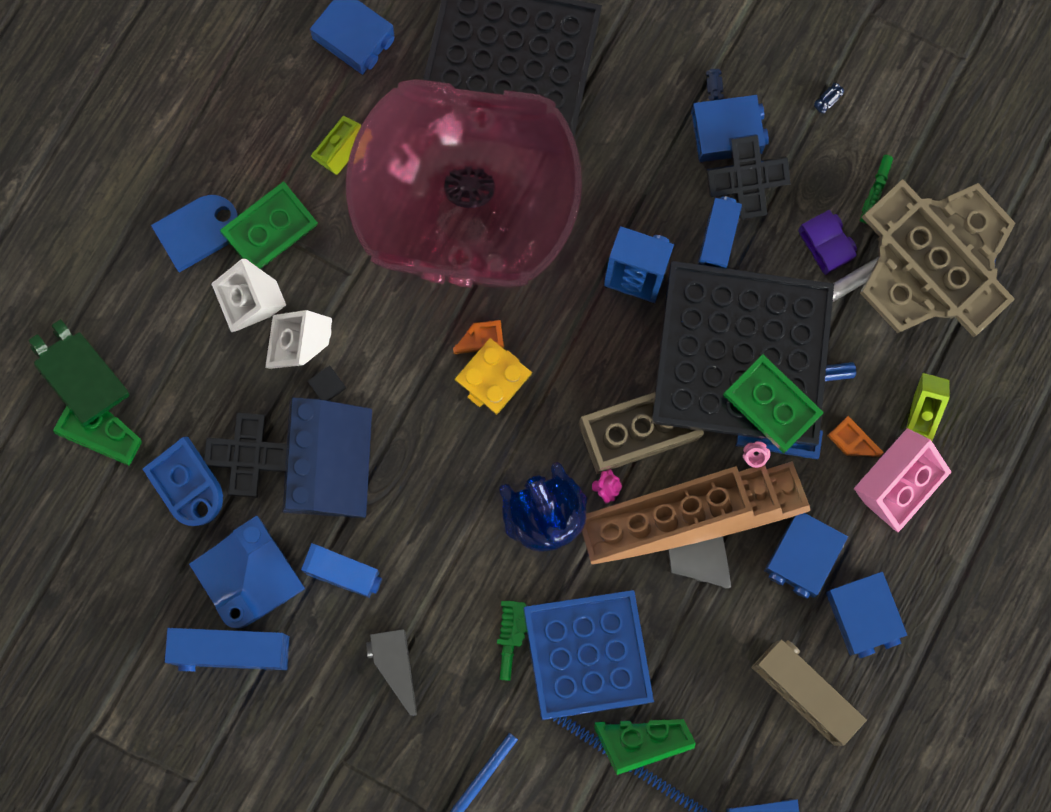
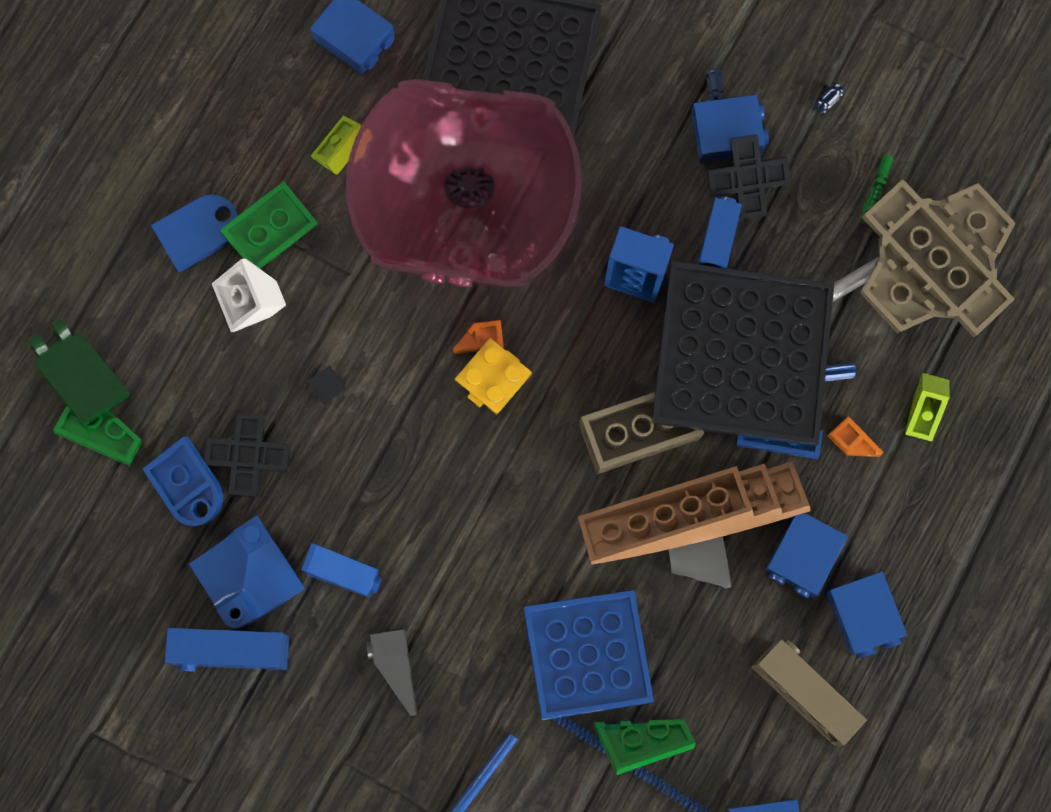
white slope [265,310,332,369] -> none
dark blue slope [282,397,372,518] -> none
green piece [497,601,527,681] -> none
clear blue piece [499,462,587,552] -> none
dark pink plant [592,469,622,503] -> none
green plate [723,354,824,453] -> none
bright pink plate [743,441,770,468] -> none
dark purple brick [798,210,857,275] -> none
bright pink slope [854,428,951,532] -> none

